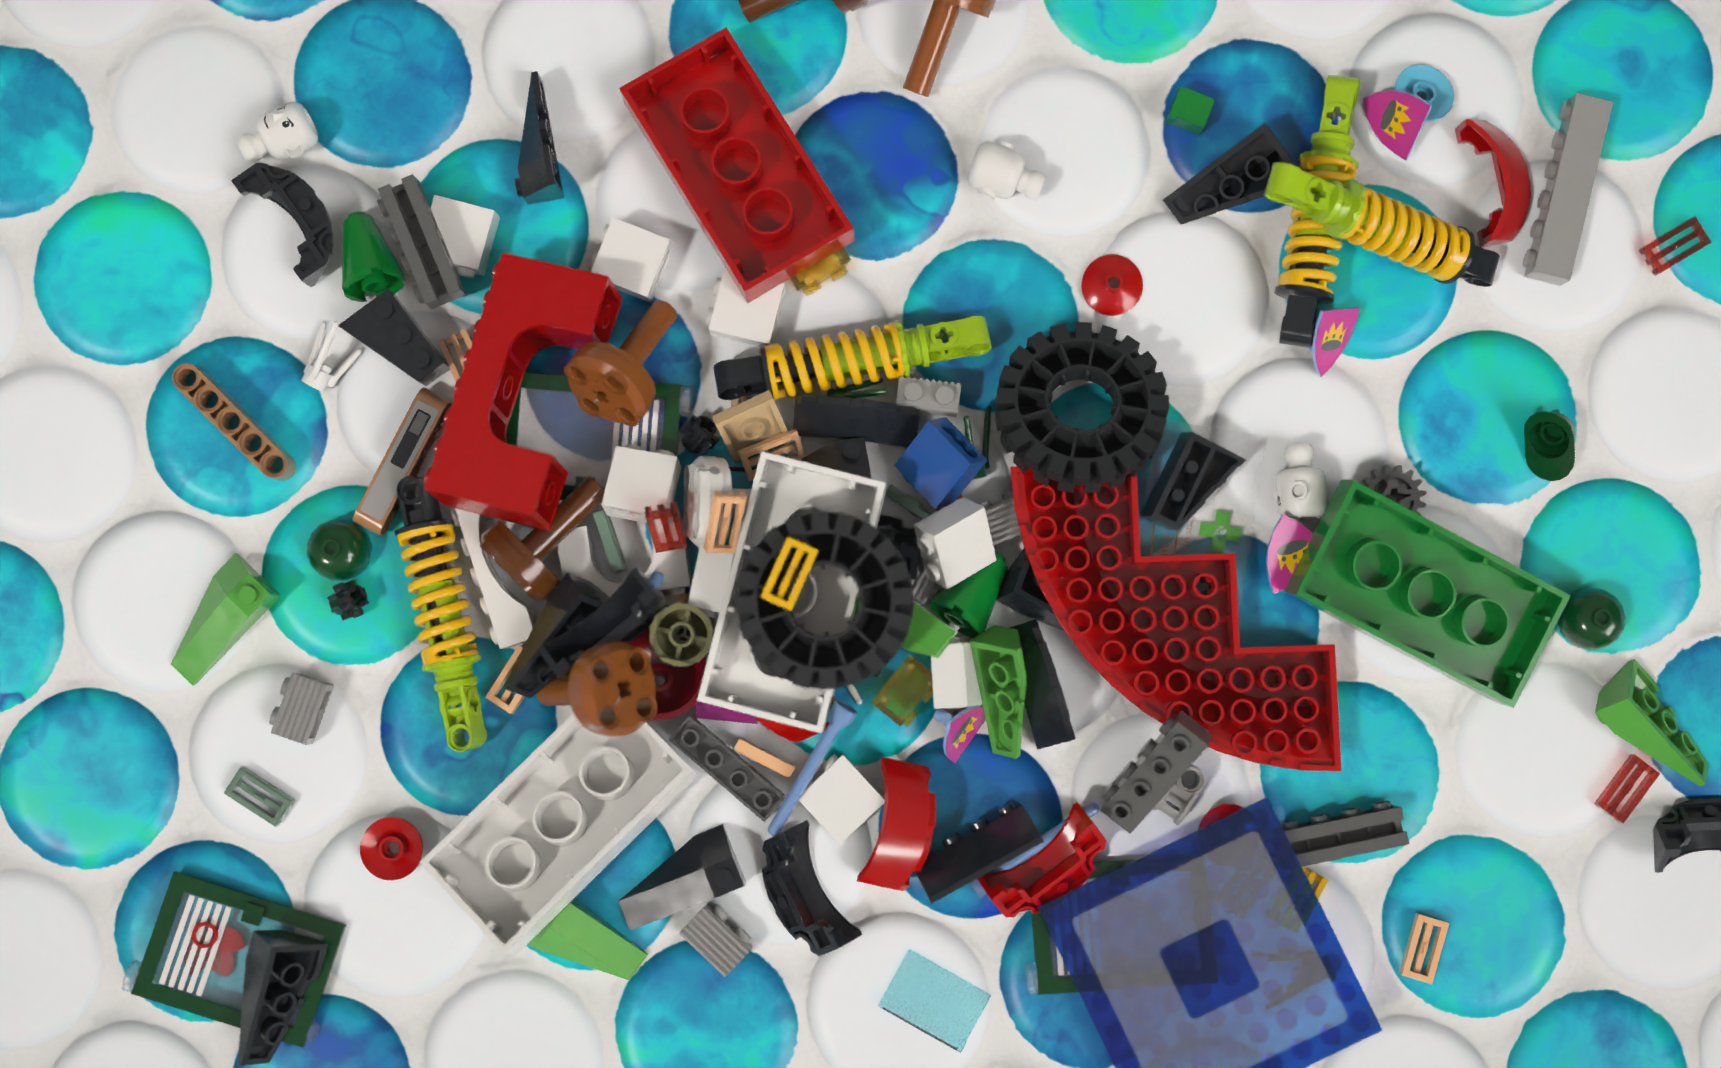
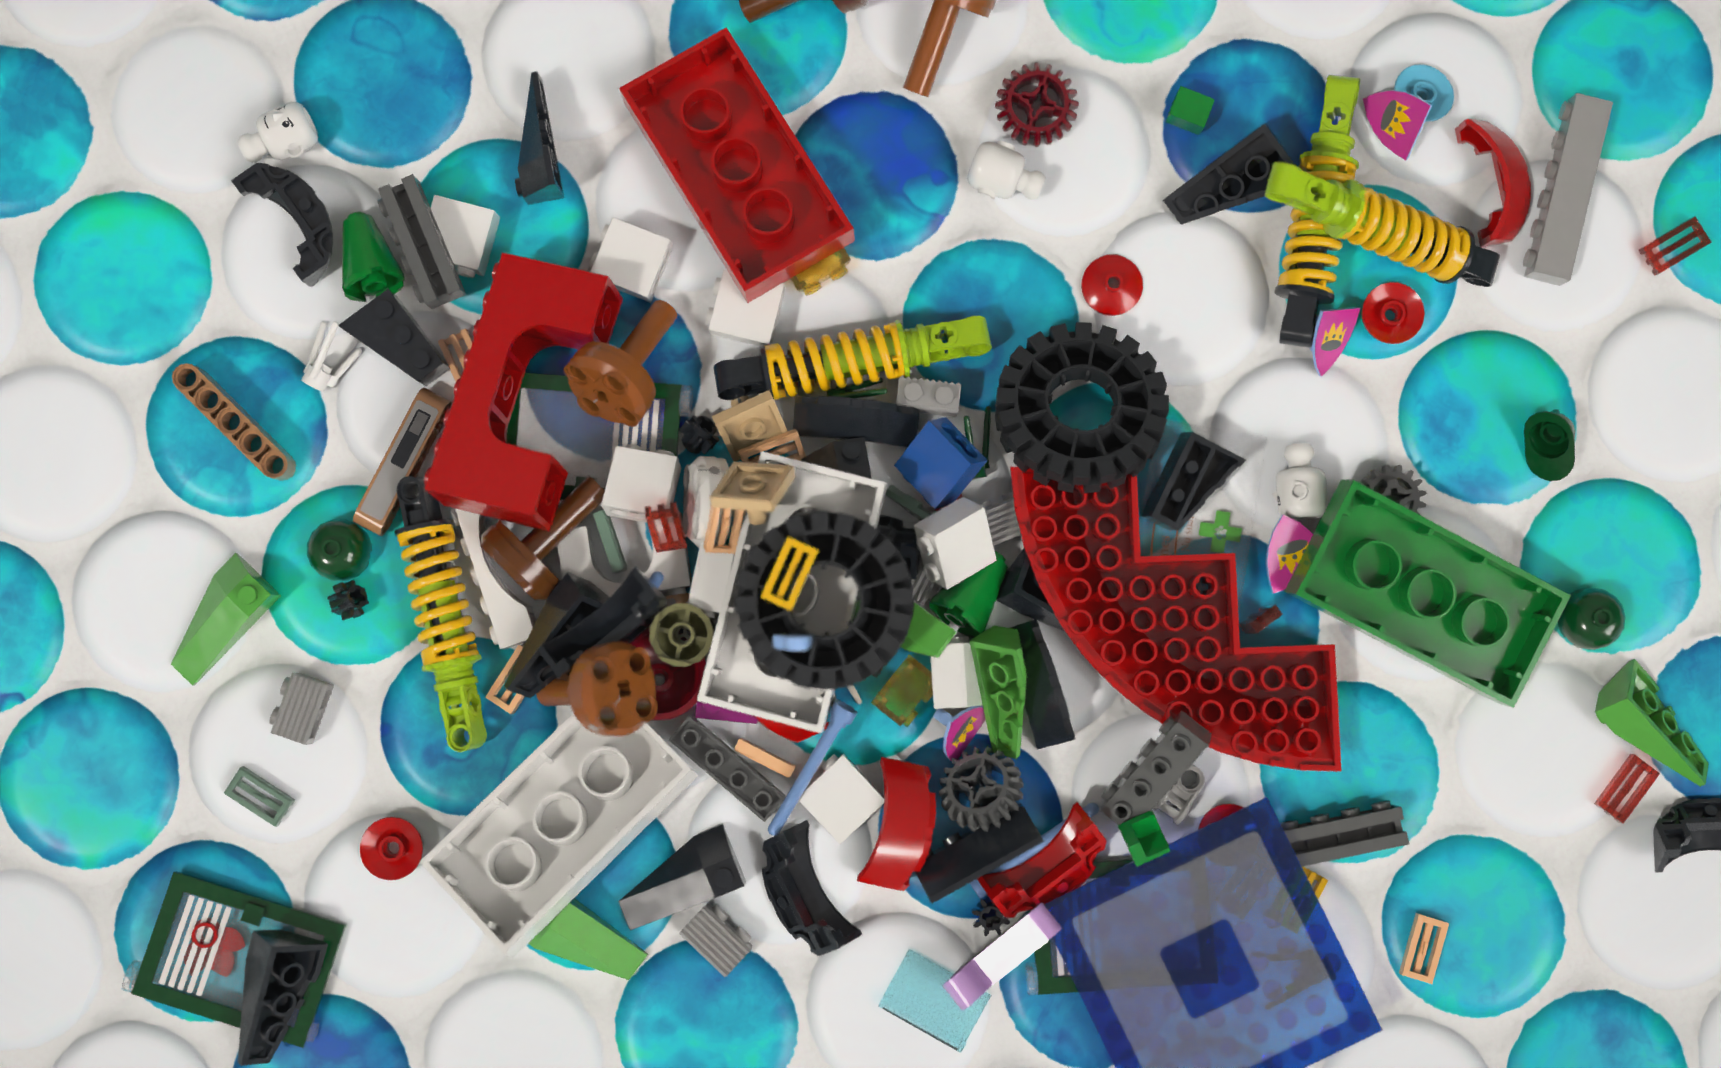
none -> tan tile [710,462,795,525]
none -> light blue tile [773,634,812,651]
none -> dark grey gear [938,746,1024,832]
none -> beam [942,903,1062,1011]
none -> black gear [971,898,1010,937]
none -> dark red gear [995,62,1079,147]
none -> green panel [1118,811,1171,867]
none -> clear red tile [1239,604,1283,634]
none -> red dish [1362,282,1425,344]

